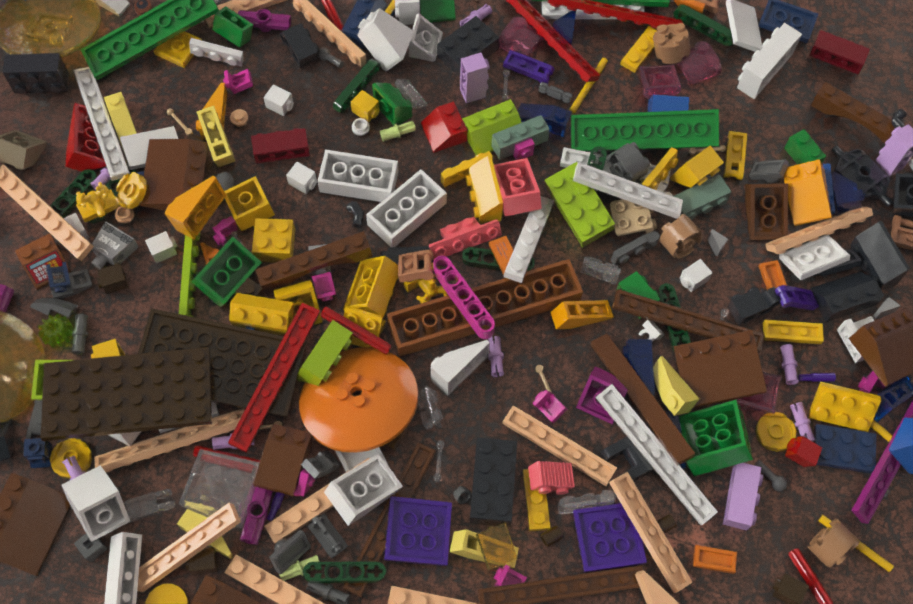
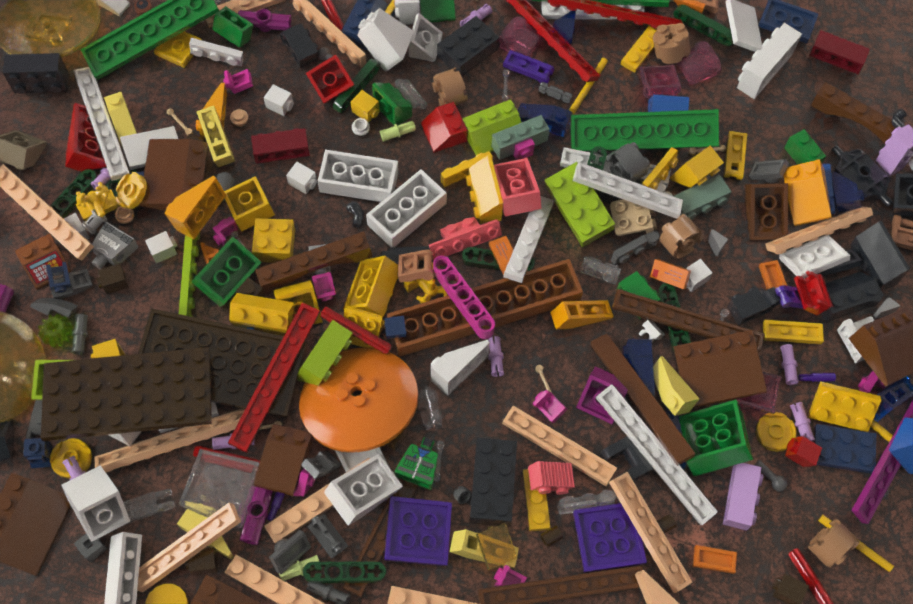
lavender brick [460,53,490,103] -> none
none -> light grey bush [82,209,107,234]
none -> red slope [306,55,354,104]
none -> dark blue tile [384,316,406,339]
none -> green torso [395,437,438,490]
none -> medium nougat brick [432,68,468,106]
none -> orange tile [650,259,691,289]
none -> red hinge [794,271,832,315]

